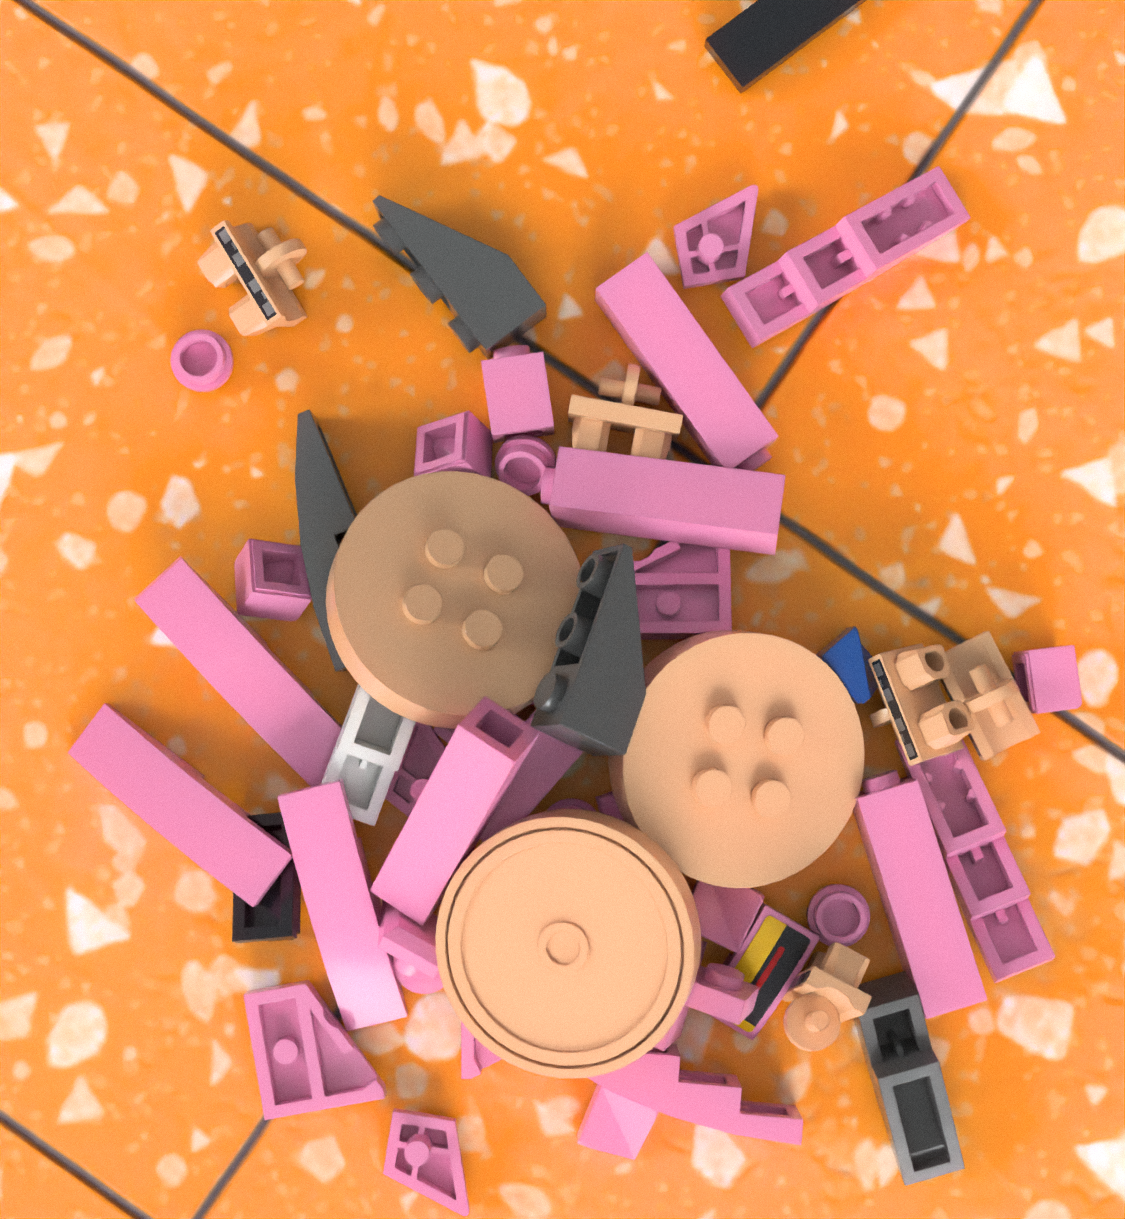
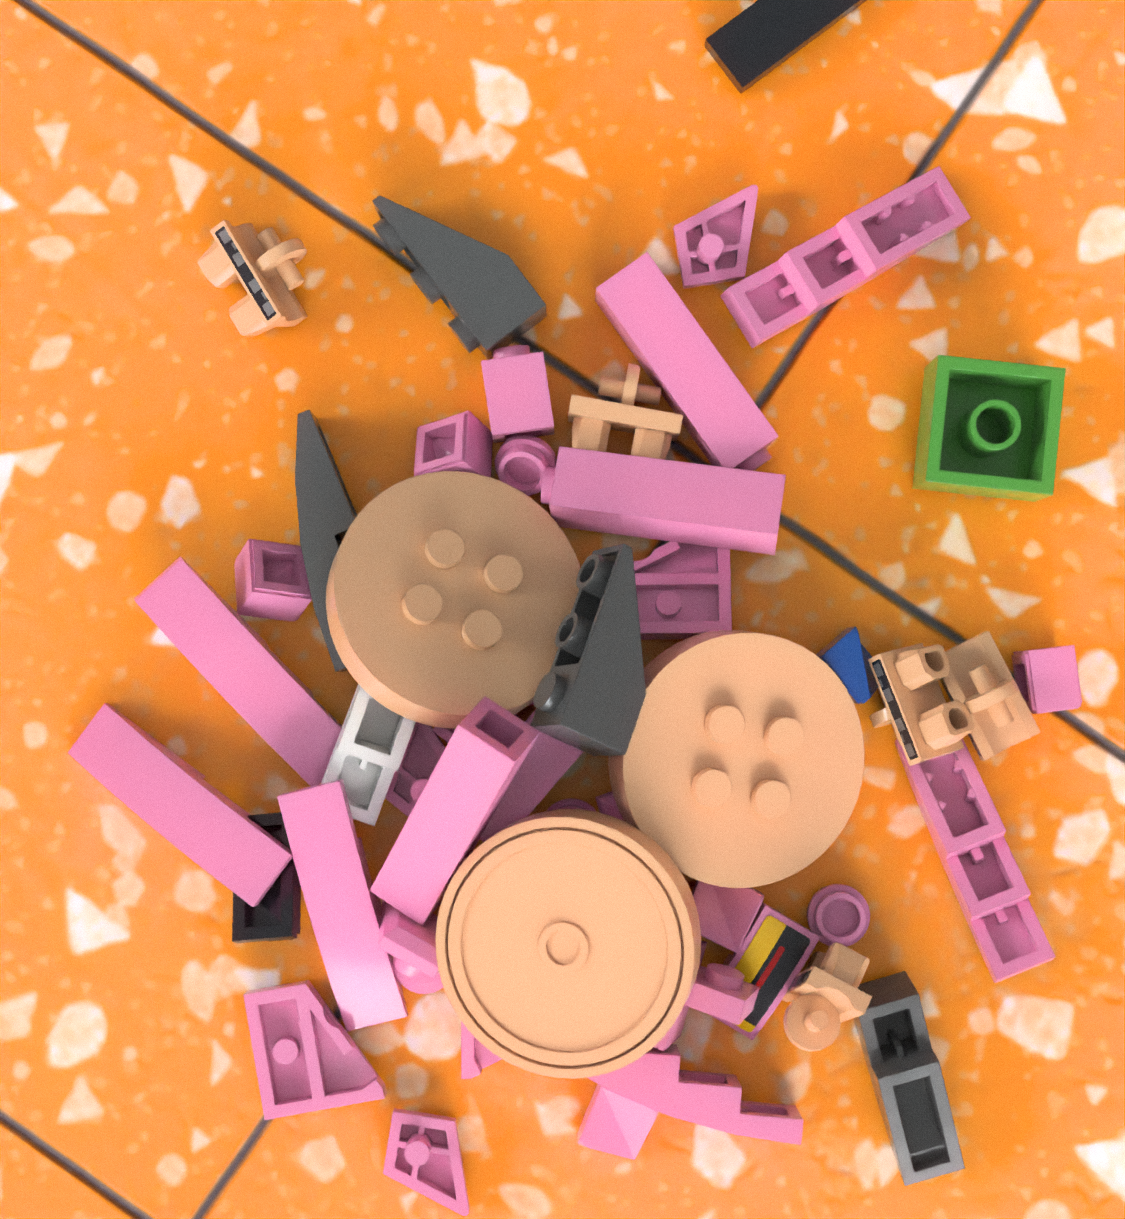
bright pink plate [171,329,234,392] -> none
bright pink brick [853,770,988,1019] -> none
none -> bright green brick [912,355,1066,502]

